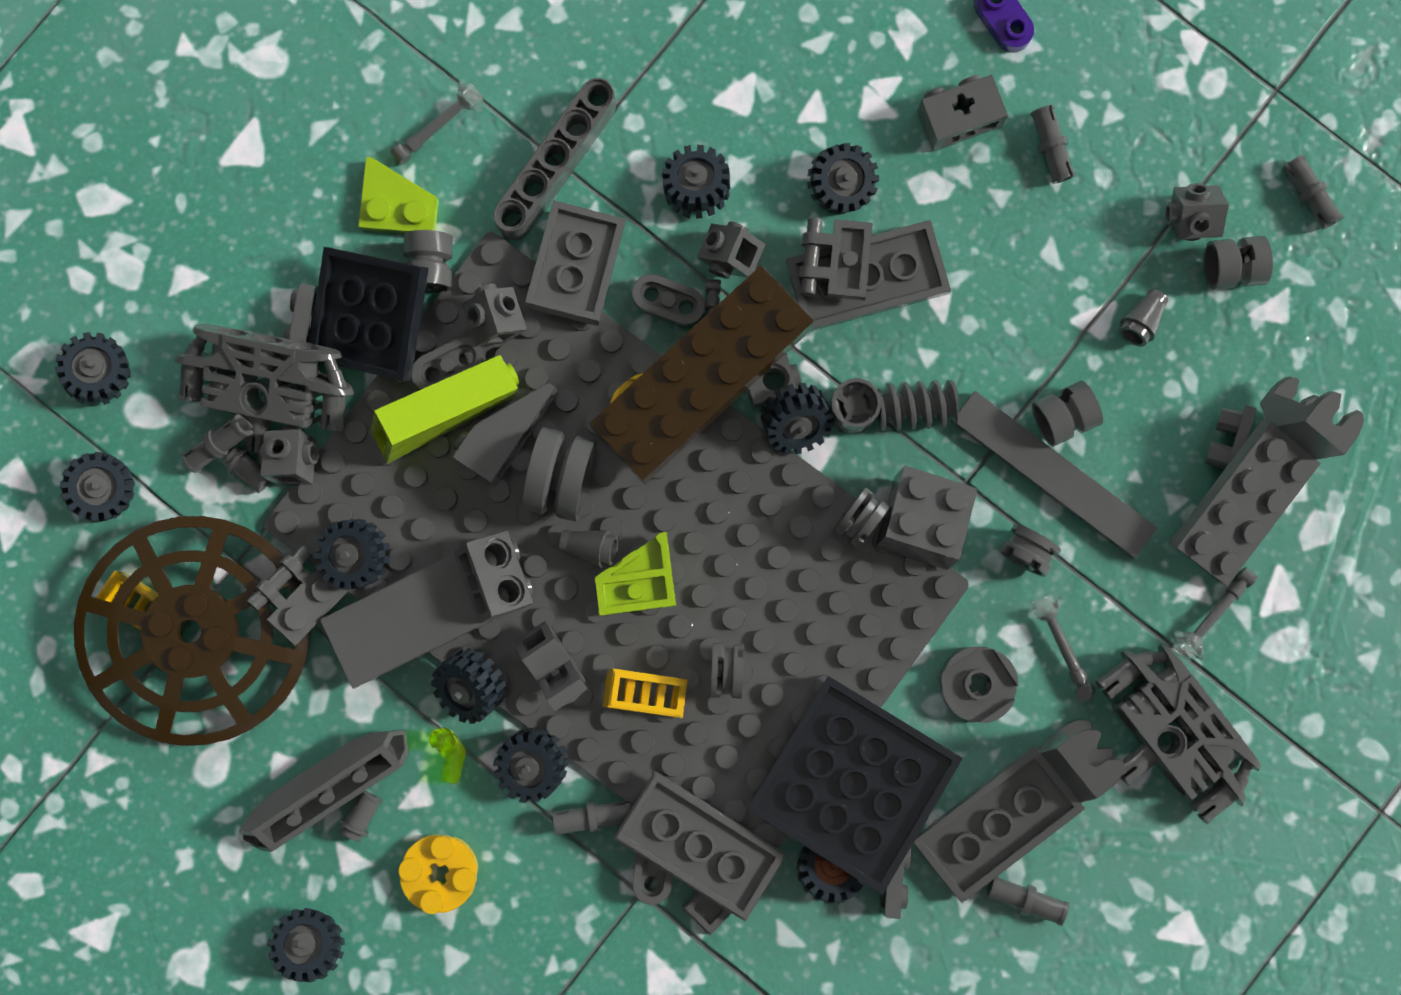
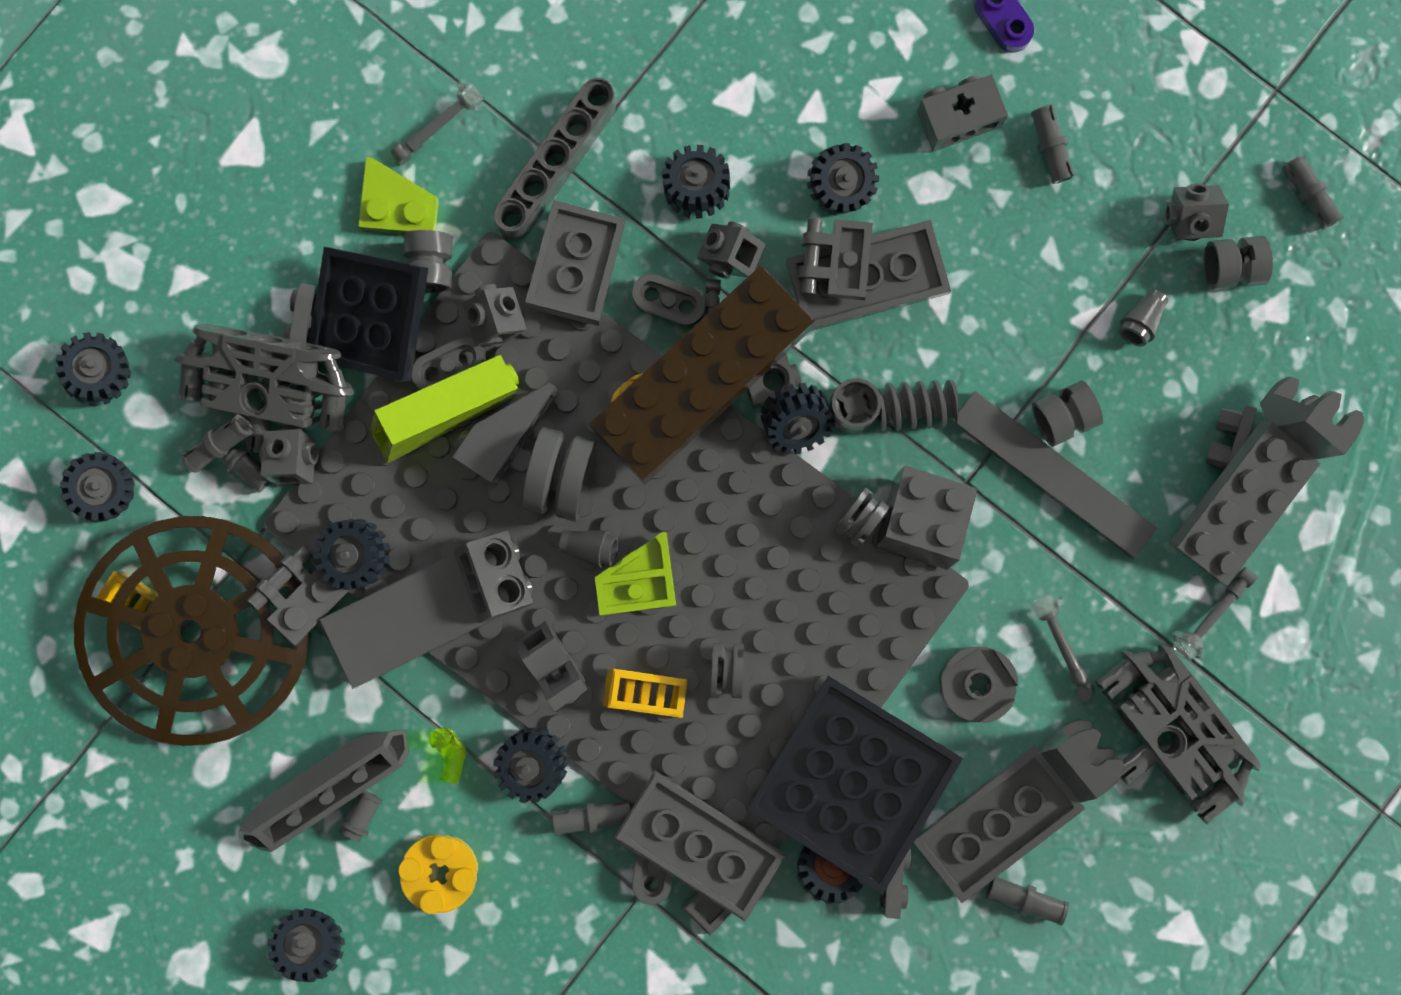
black wheel [431,648,506,724] -> none
dark grey wheel [999,524,1061,577] -> none

